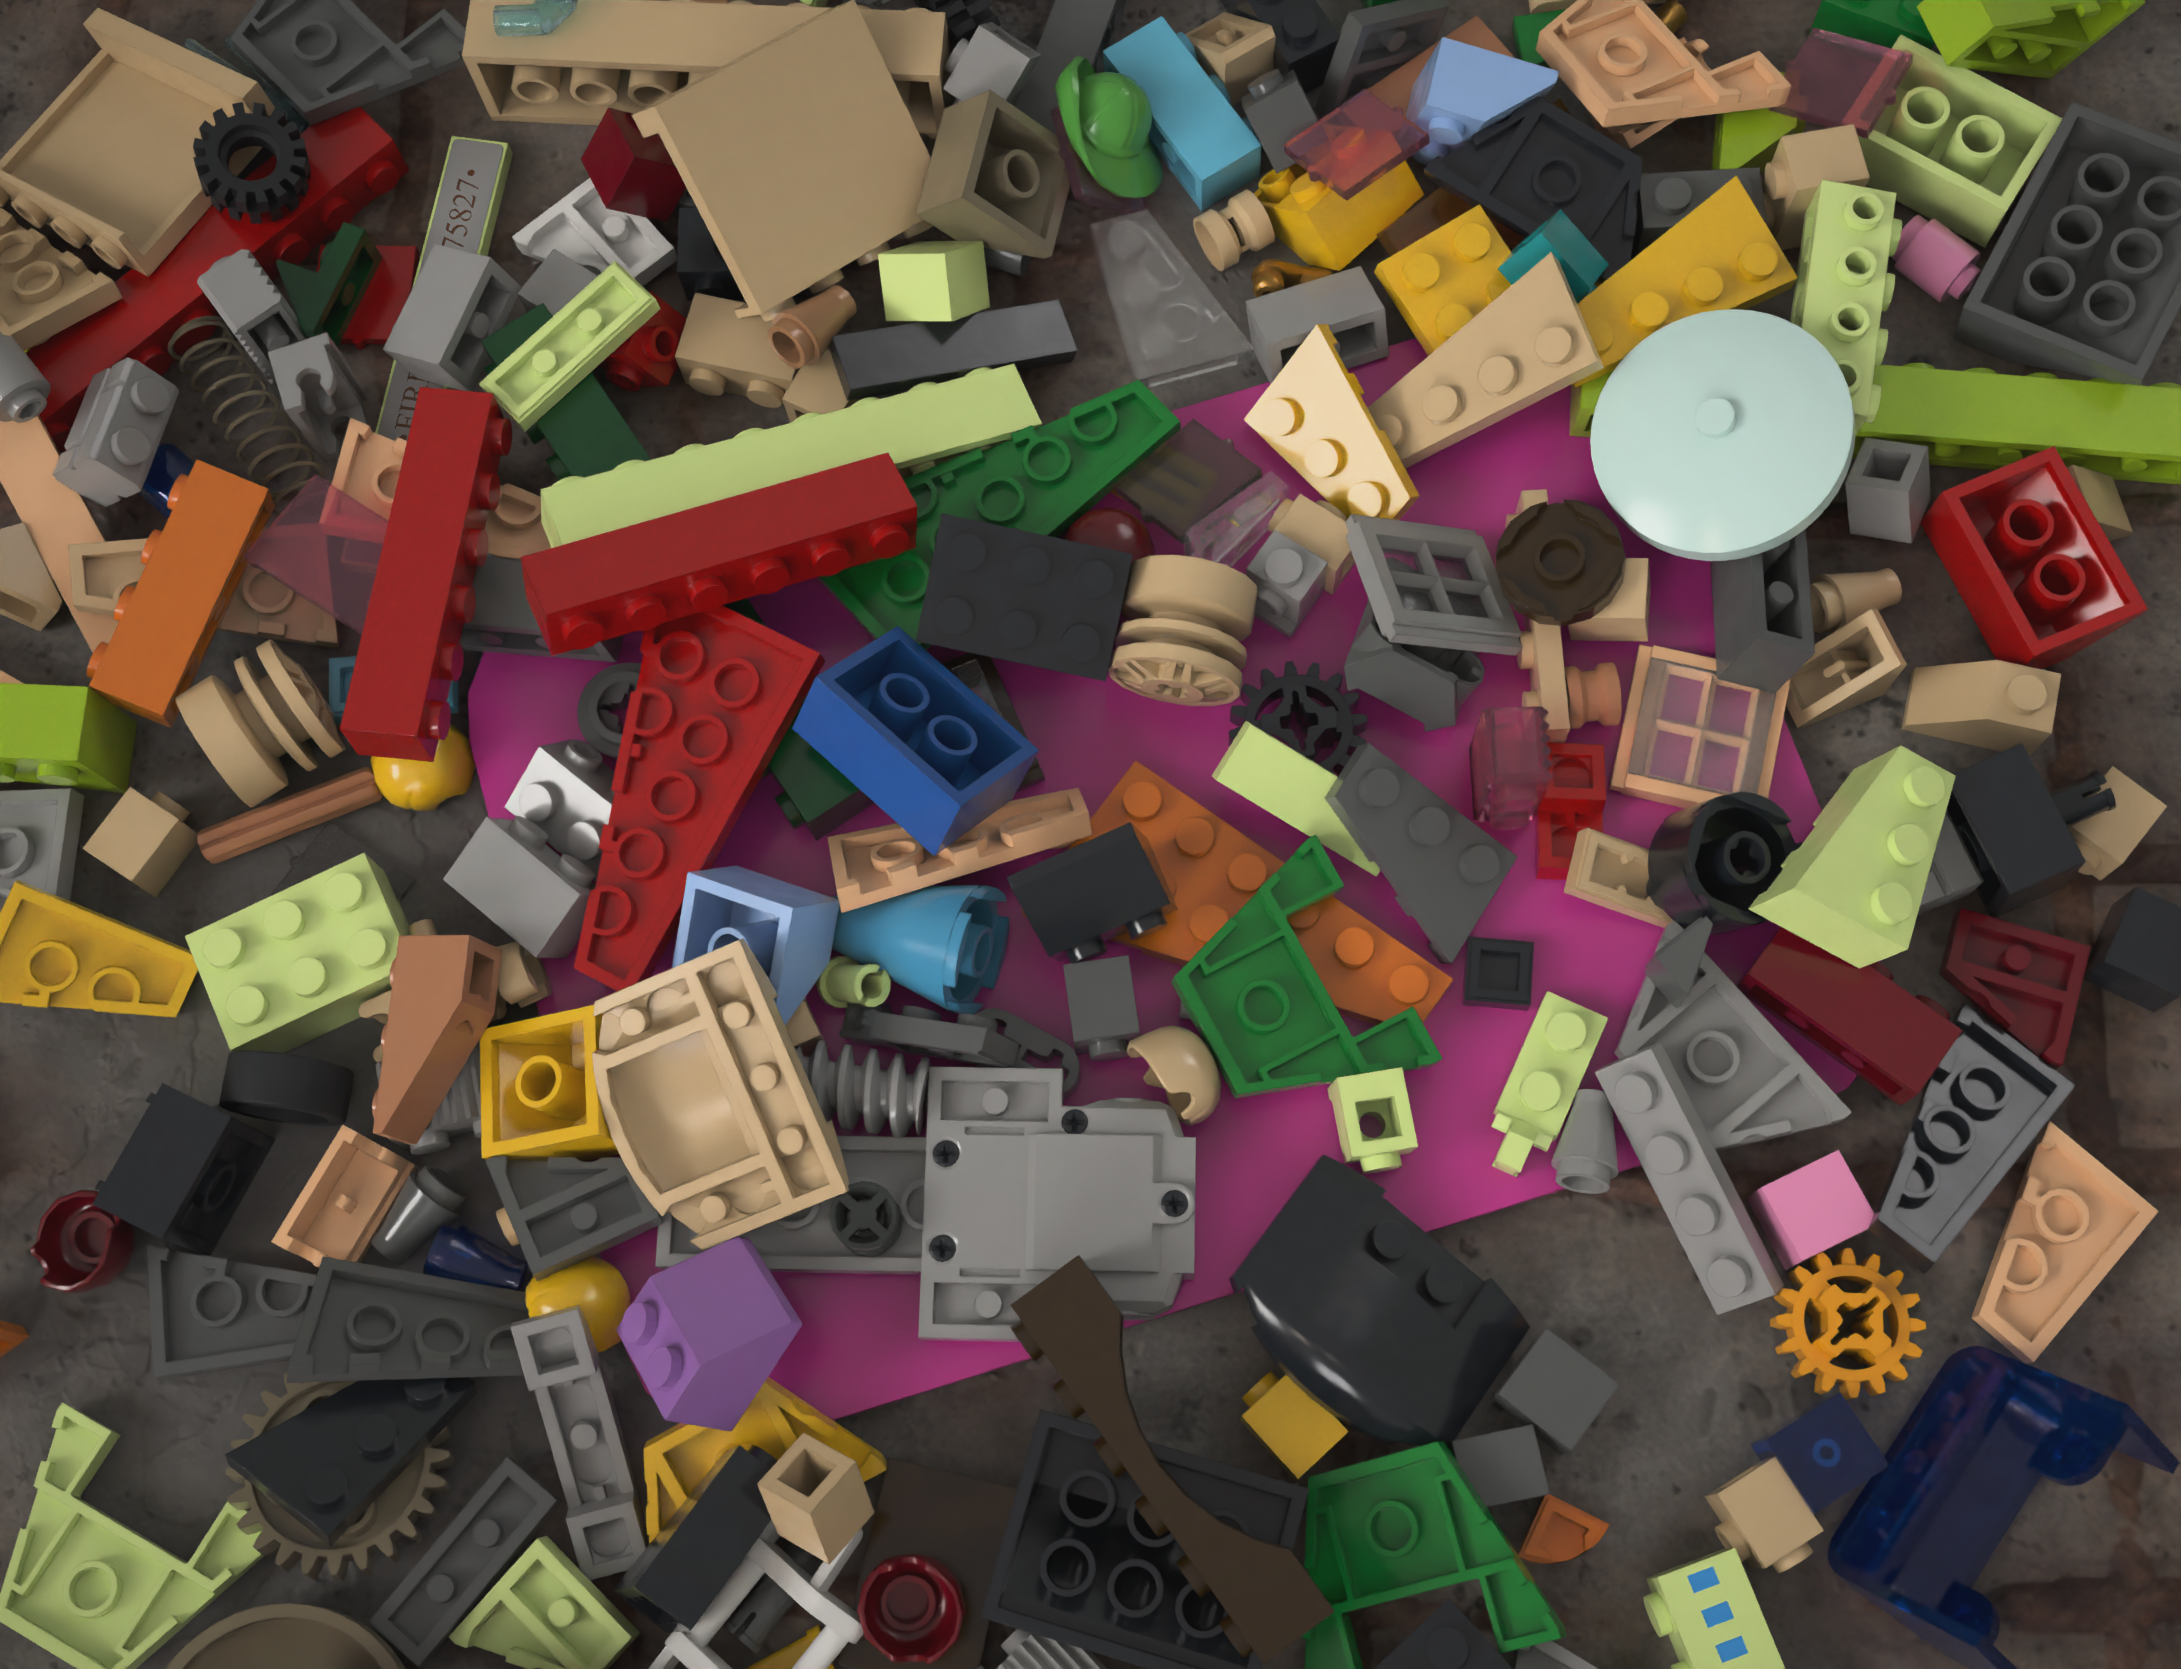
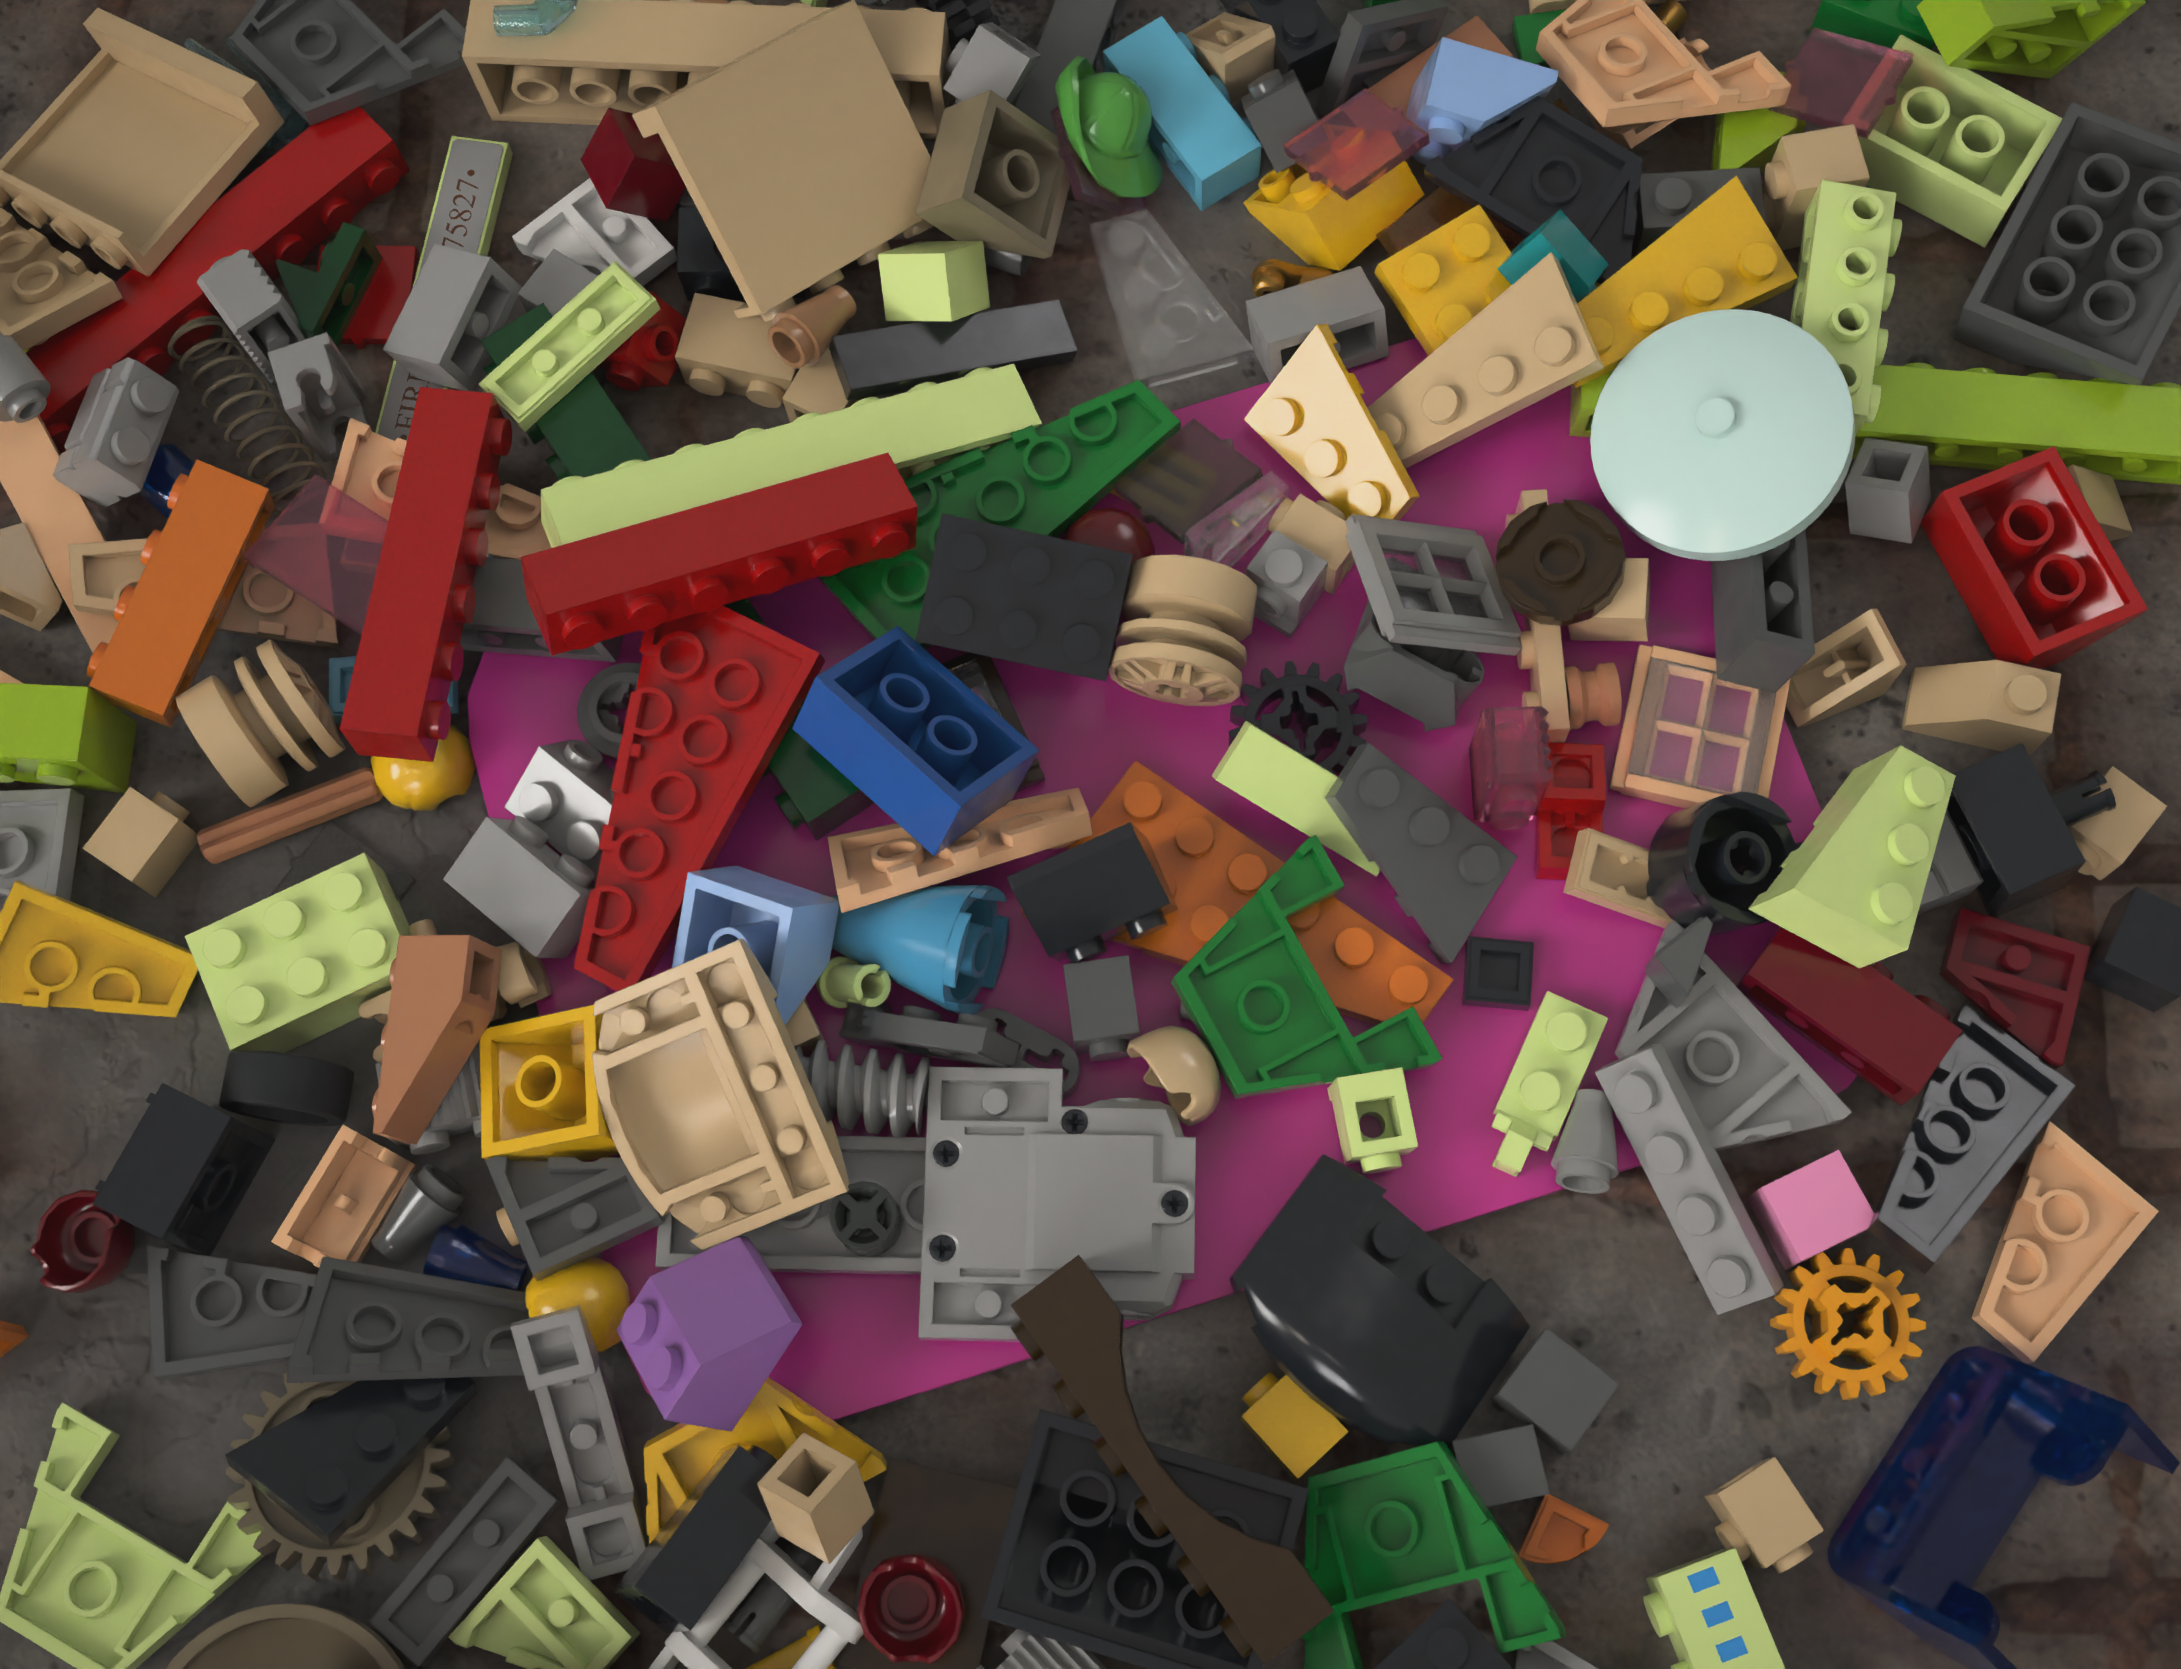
black tyre [193,102,311,224] -> none
tan wheel [1193,189,1275,272] -> none
clear blue piece [1750,1392,1890,1514] -> none
tan cone [1810,568,1902,634] -> none
bright pink brick [1891,214,1982,303] -> none

